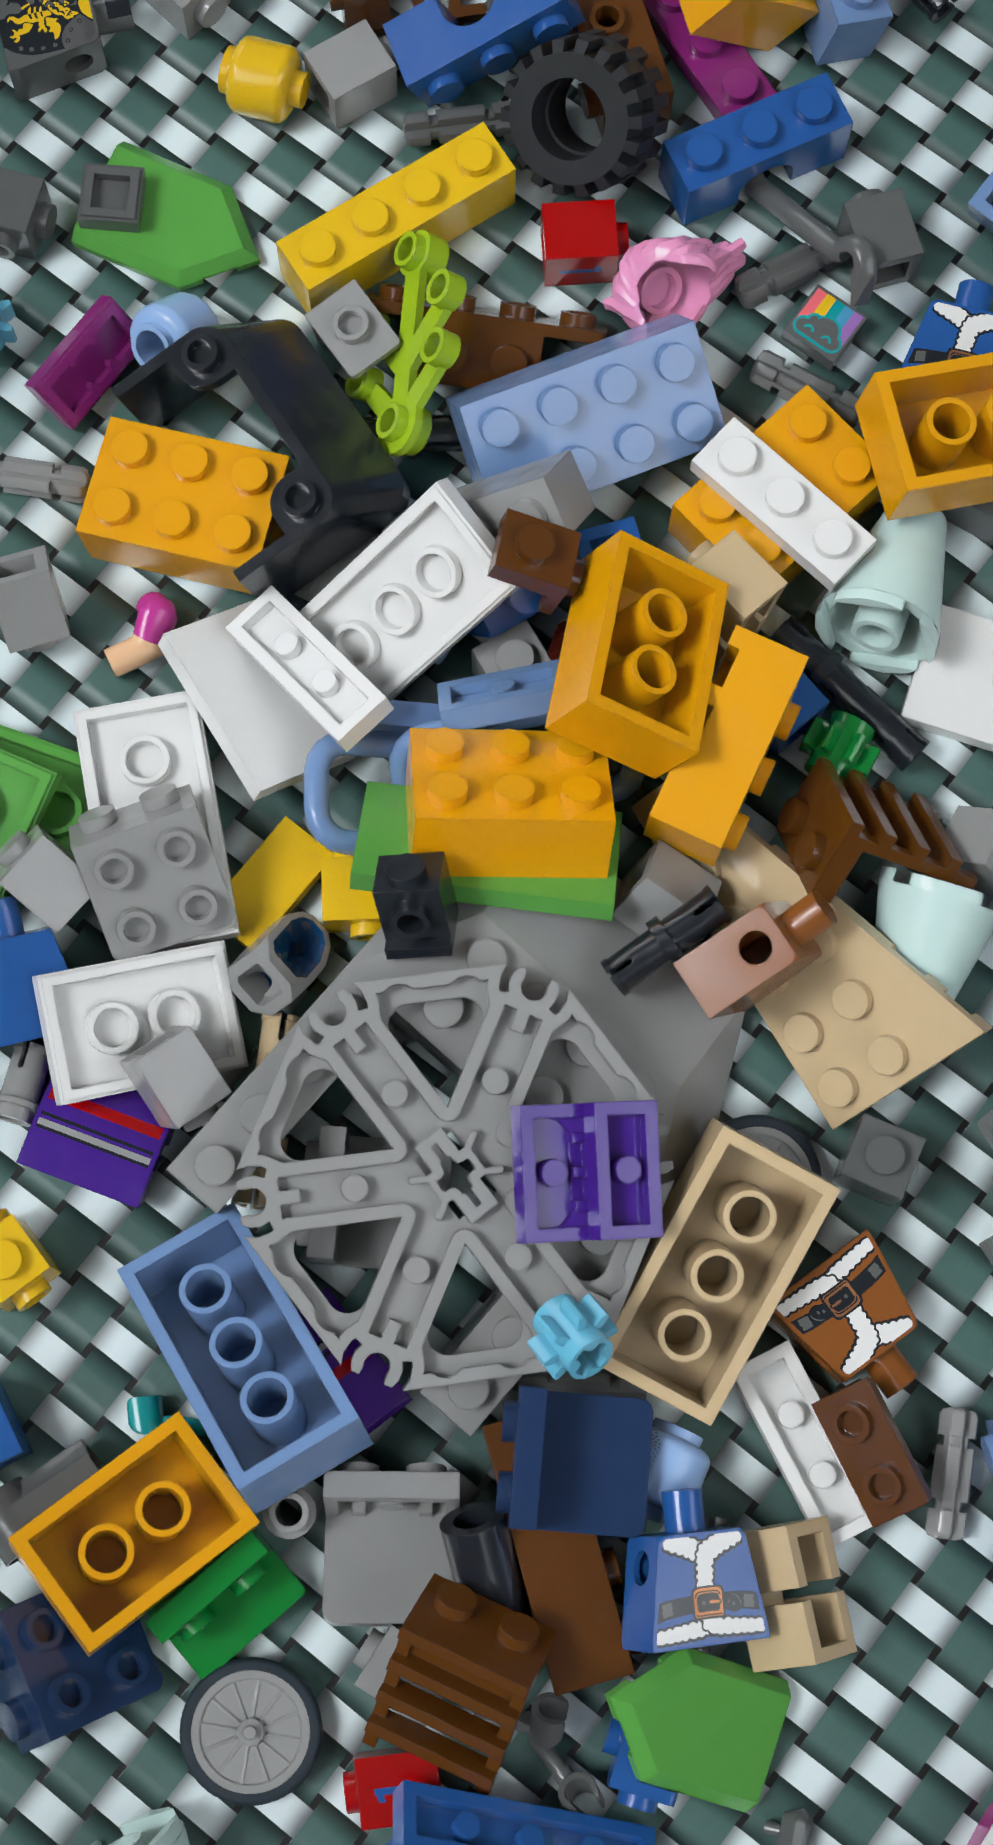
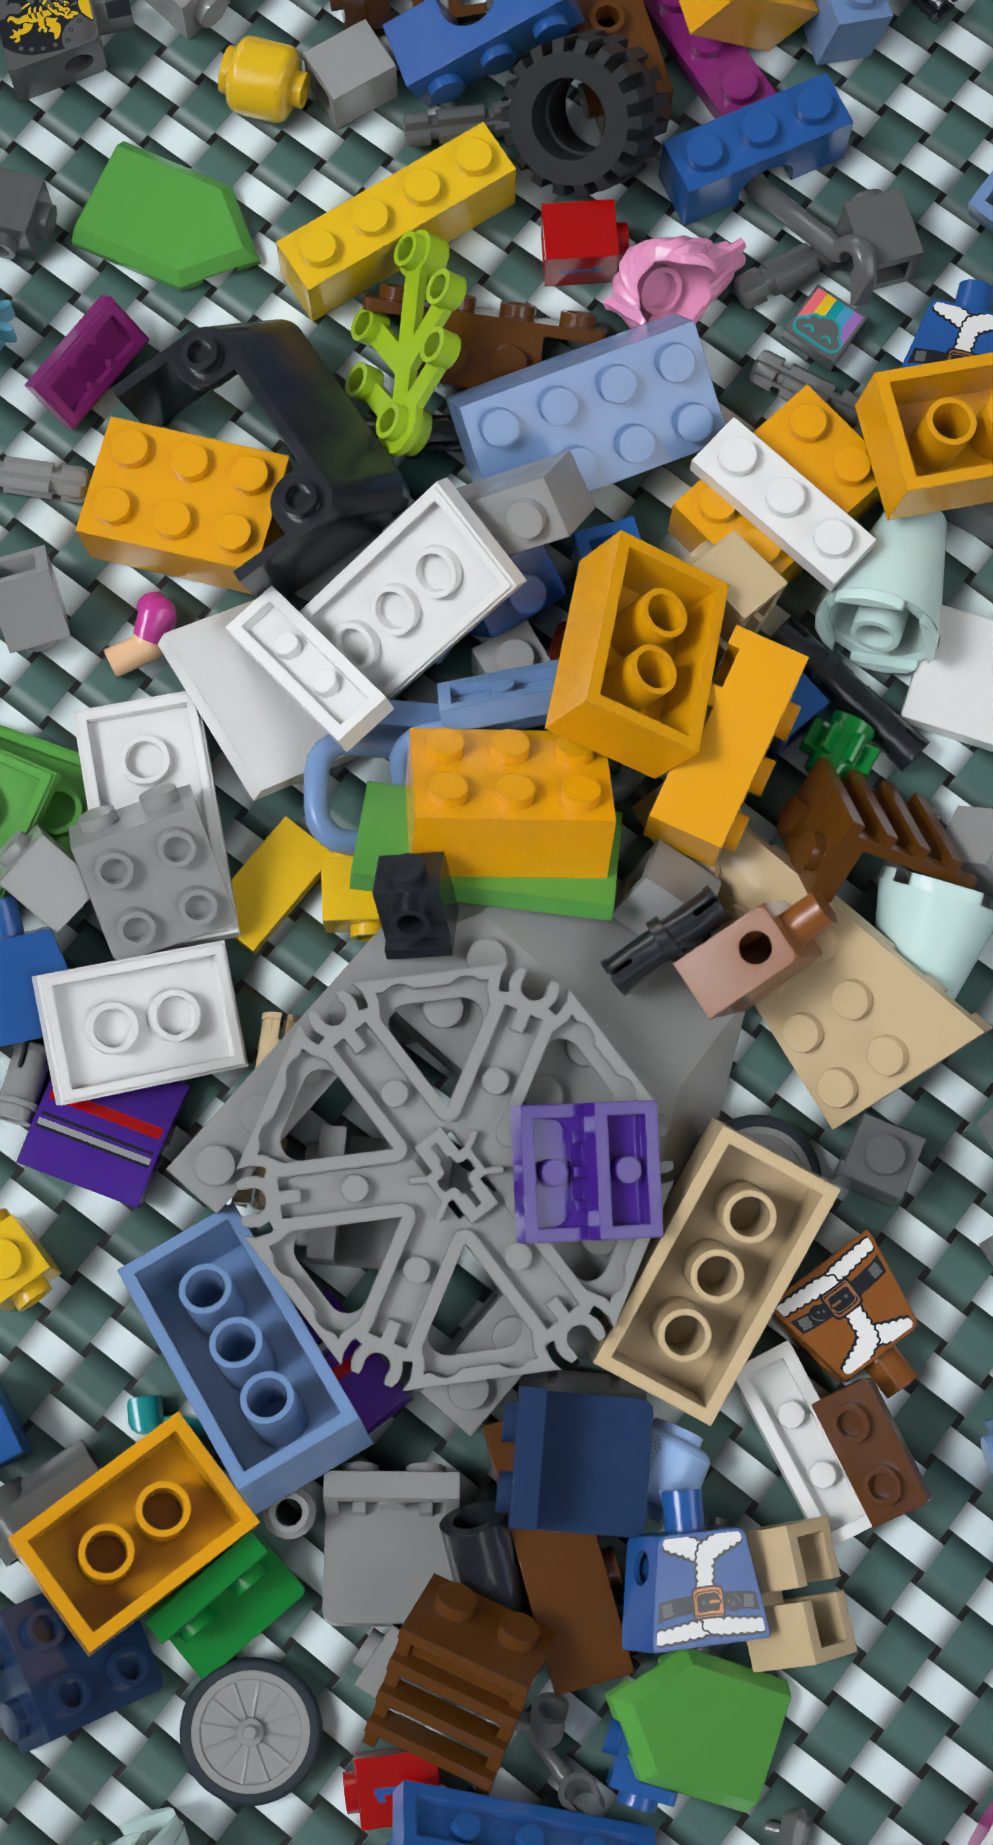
dark grey tile [77,163,147,233] -> none
light grey brick [119,1026,232,1132] -> none
light blue head [130,292,219,366] -> none
light grey rock [228,911,331,1016] -> none
light grey bracket [305,279,401,379] -> none
reddish brown bracket [487,508,585,615] -> none
medium azure gear [527,1293,618,1380] -> none
light grey axle [925,1407,979,1541] -> none

